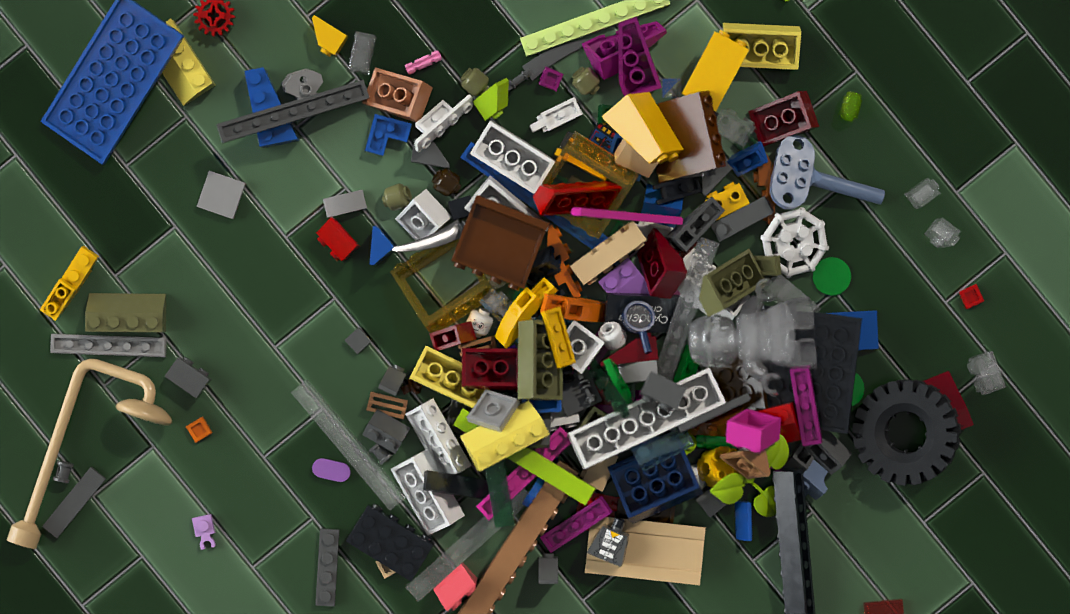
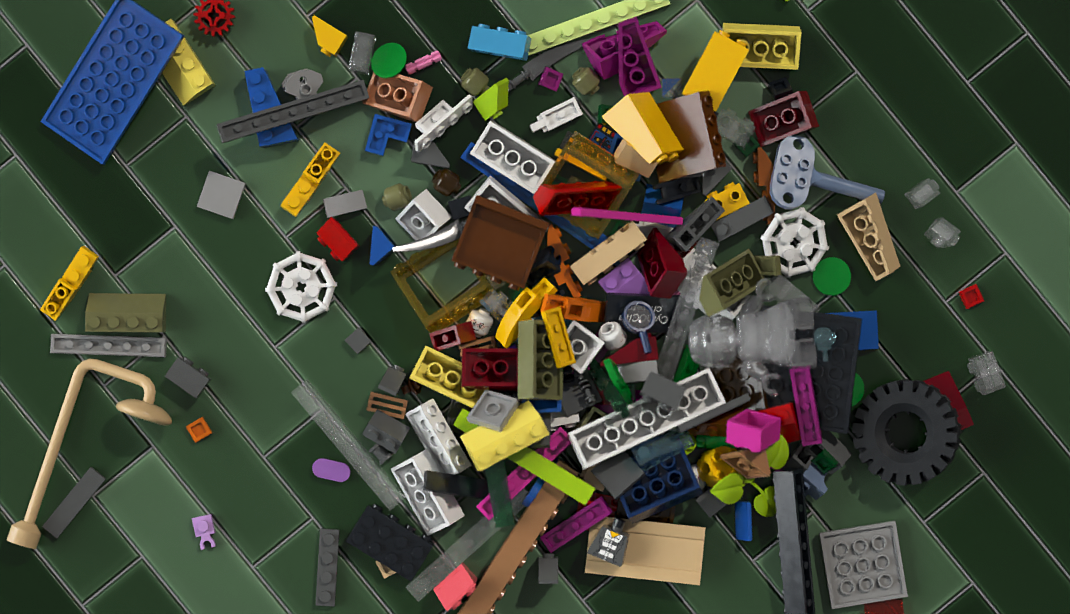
dark grey bush [53,460,74,483] -> none
blue slope [727,141,768,177] -> none
clear neon green brick [839,92,862,121] -> none
none -> white plate [265,251,337,323]
none -> yellow slope [280,142,340,217]
none -> green piece [371,43,407,78]
none -> dark azure brick [468,24,531,61]
none -> dark grey tile [591,451,645,500]
none -> black plate [768,77,793,100]
none -> dark green tile [811,449,838,474]
none -> clear light blue piece [814,328,836,362]
none -> light grey plate [819,520,908,609]
none -> tan wedge [837,193,900,281]

